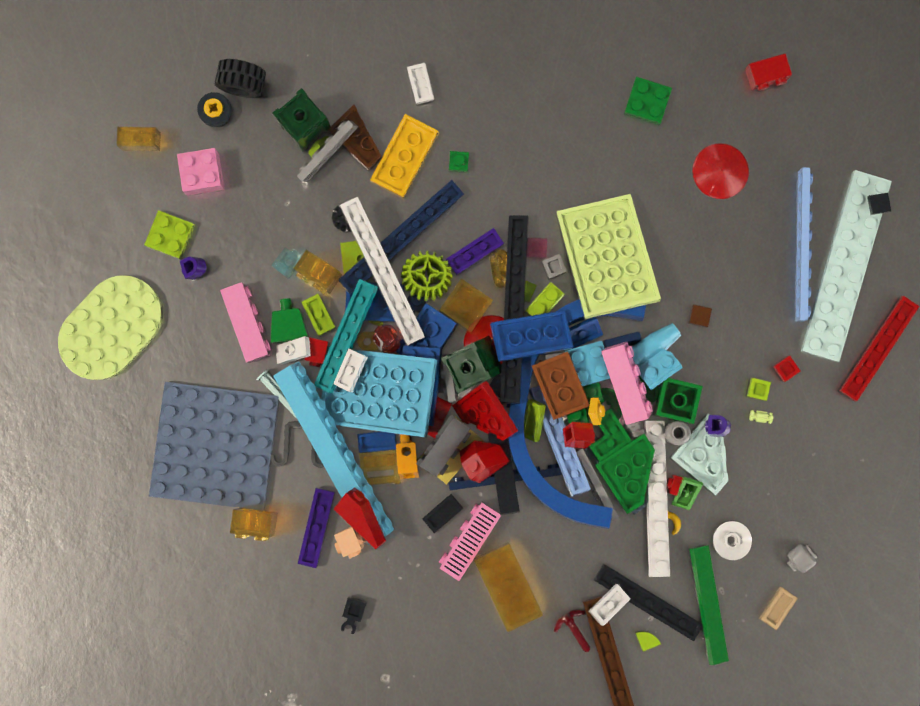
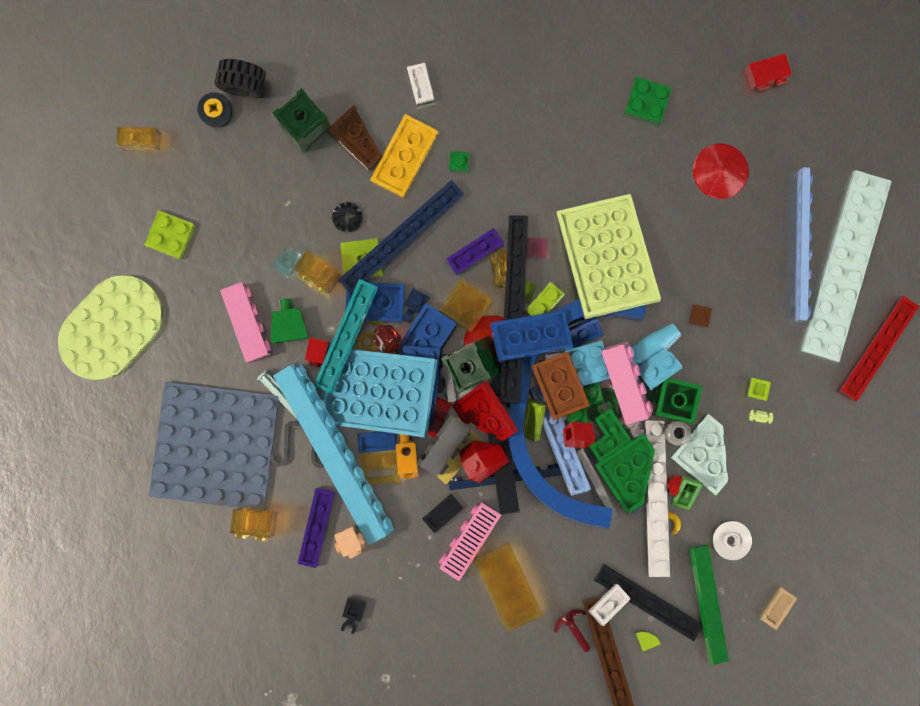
bright pink brick [177,148,225,196] -> none
dark purple plate [180,257,207,280] -> none
white plate [276,336,311,365] -> none
light grey plate [297,120,358,182] -> none
lime plate [301,294,336,336] -> none
lime tile [308,136,329,157] -> none
white plate [333,349,368,392] -> none
red slope [334,487,386,549] -> none
white plate [340,197,425,345] -> none
lime gear [401,250,453,301] -> none
light grey plate [542,254,567,279] -> none
yellow plate [588,398,605,425] -> none
dark blue tile [602,332,641,349] -> none
dark purple plate [705,415,731,437] -> none
red plate [773,355,801,382] -> none
light grey head [787,544,818,573] -> none
black tile [867,193,891,215] -> none

